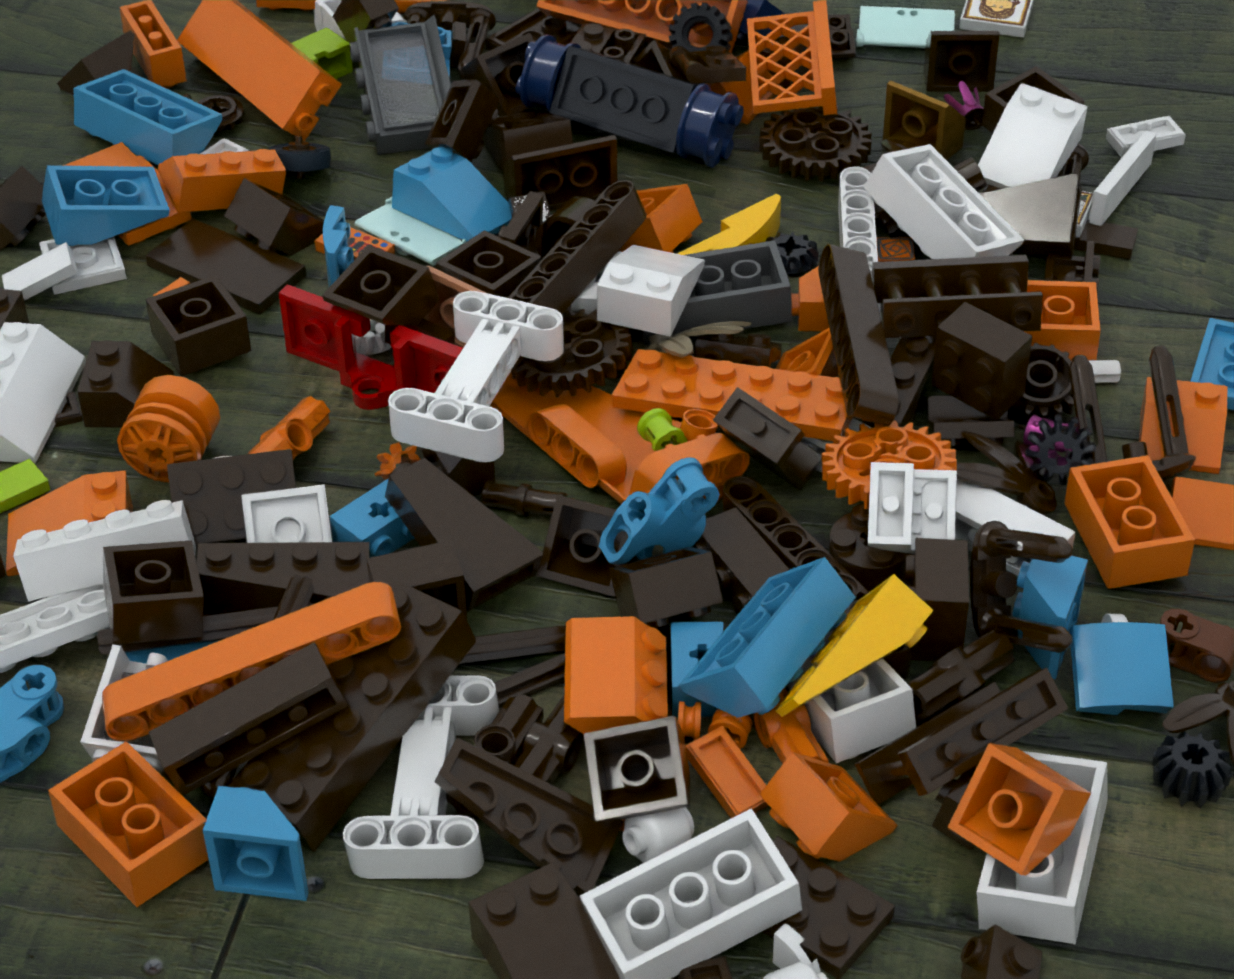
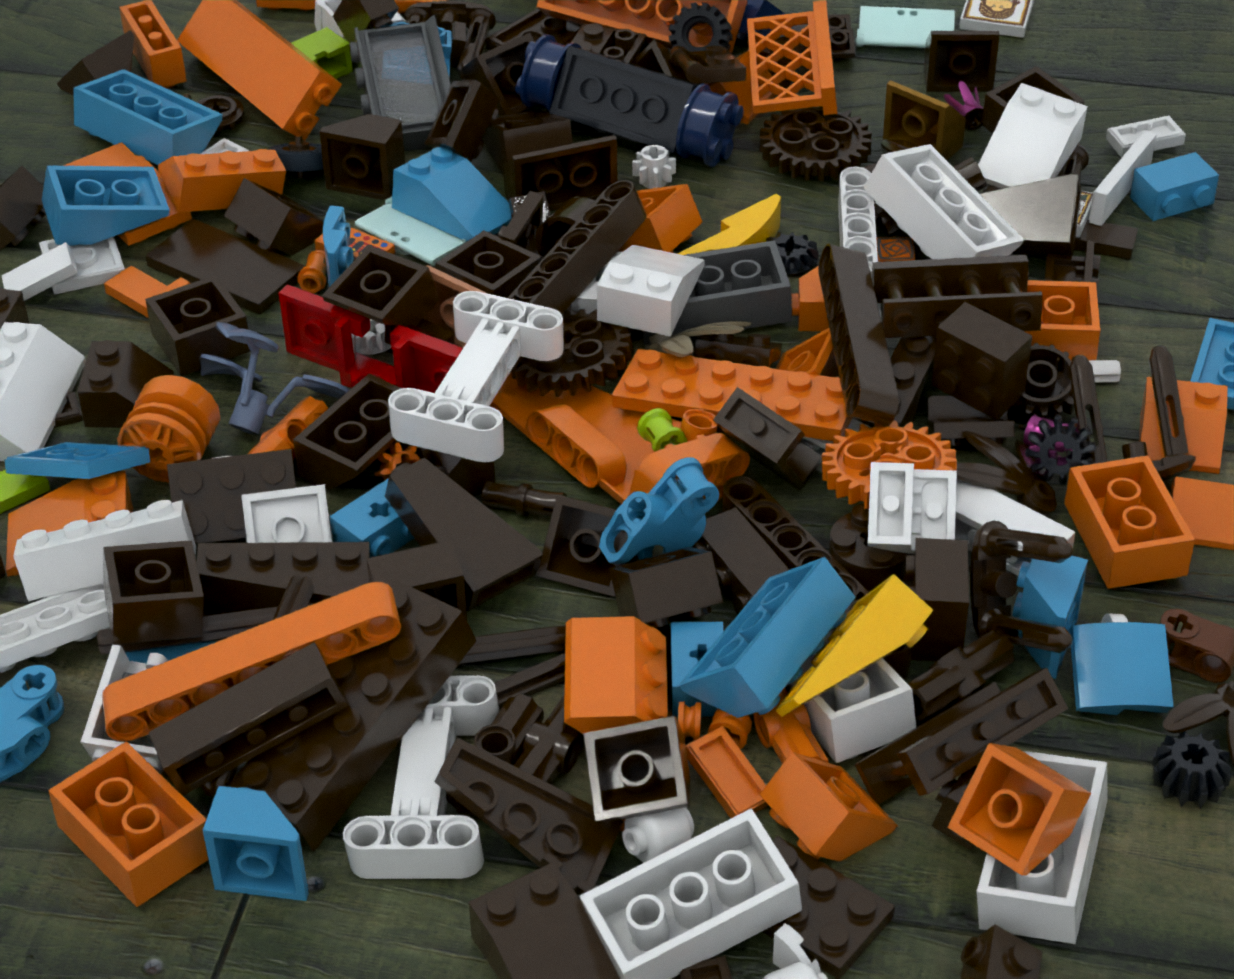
none -> dark azure tile [4,442,150,479]
none -> orange tile [104,265,167,318]
none -> sand blue plant [199,322,350,435]
none -> dark brown slope [293,373,402,490]
none -> orange pin [297,250,327,293]
none -> dark brown slope [319,114,405,200]
none -> white gear [632,145,676,189]
none -> dark azure brick [1130,152,1219,221]

